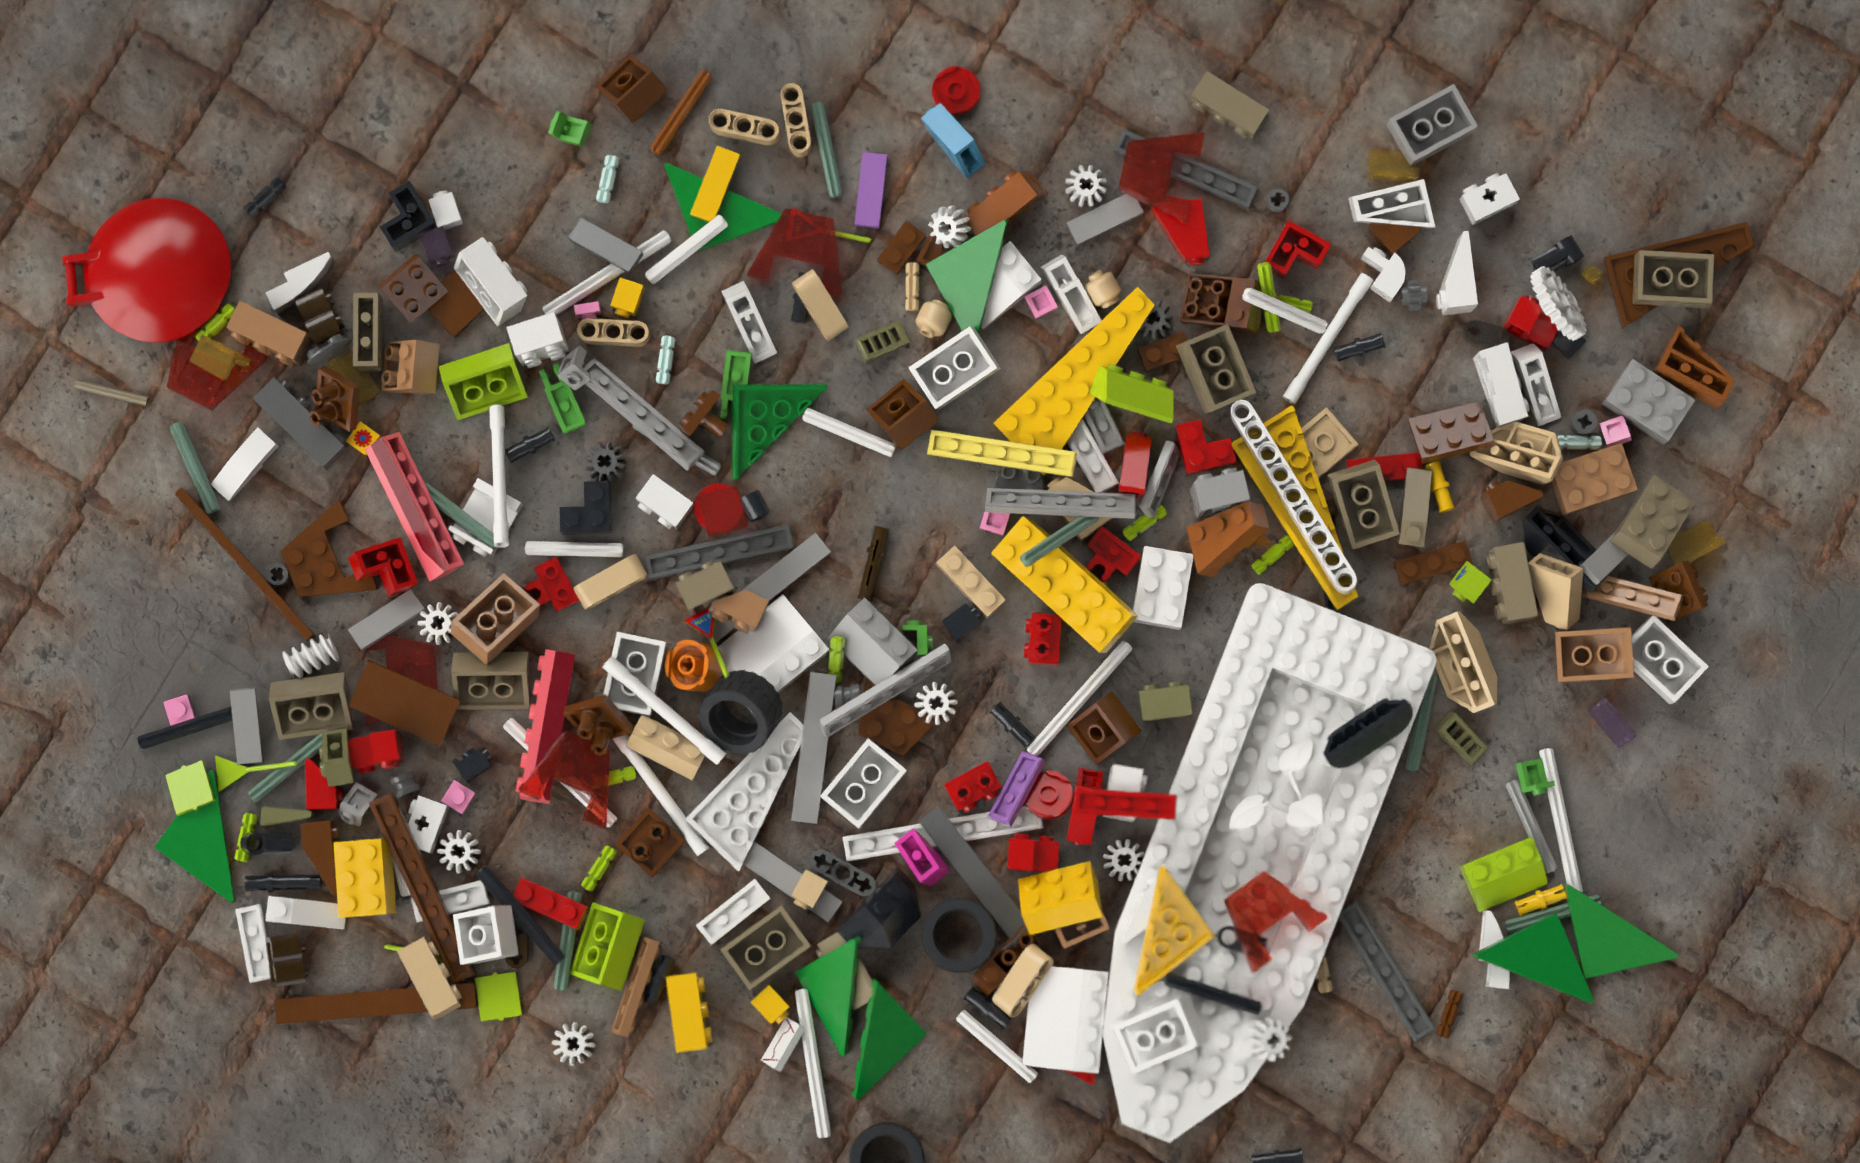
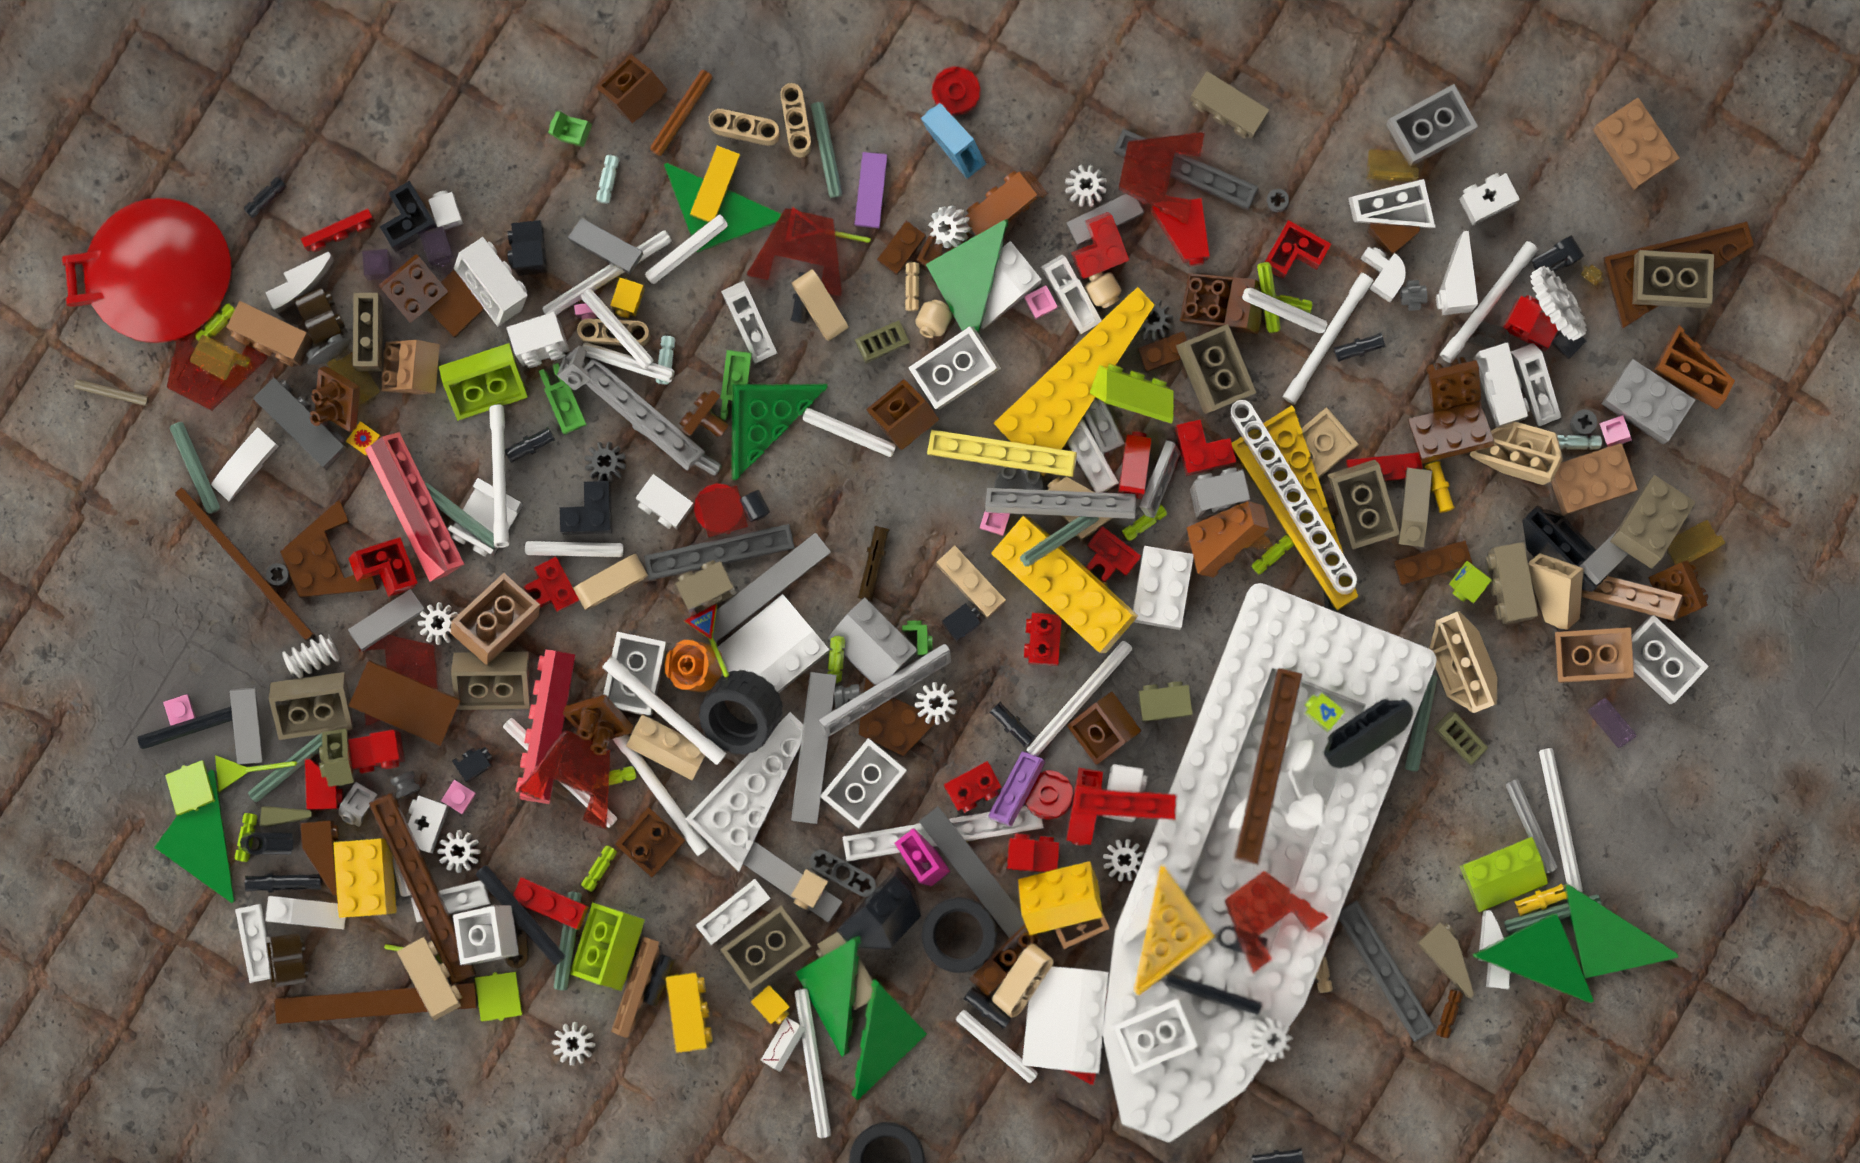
medium nougat slope [708,590,769,634] -> none
reddish brown slope [1480,480,1544,523] -> none
bright green bracket [1516,758,1555,796] -> none
none -> red plate [300,208,375,252]
none -> clear purple brick [362,249,392,280]
none -> black brick [508,220,548,276]
none -> white axle [581,289,653,369]
none -> white axle [582,342,675,382]
none -> red brick [1071,212,1129,279]
none -> reddish brown tile [1233,667,1303,865]
none -> lime brick [1304,693,1345,732]
none -> dark tan slope [1416,922,1474,998]
none -> reddish brown plate [1427,357,1481,412]
none -> white piece [1440,241,1538,363]
none -> medium nougat brick [1593,98,1680,190]

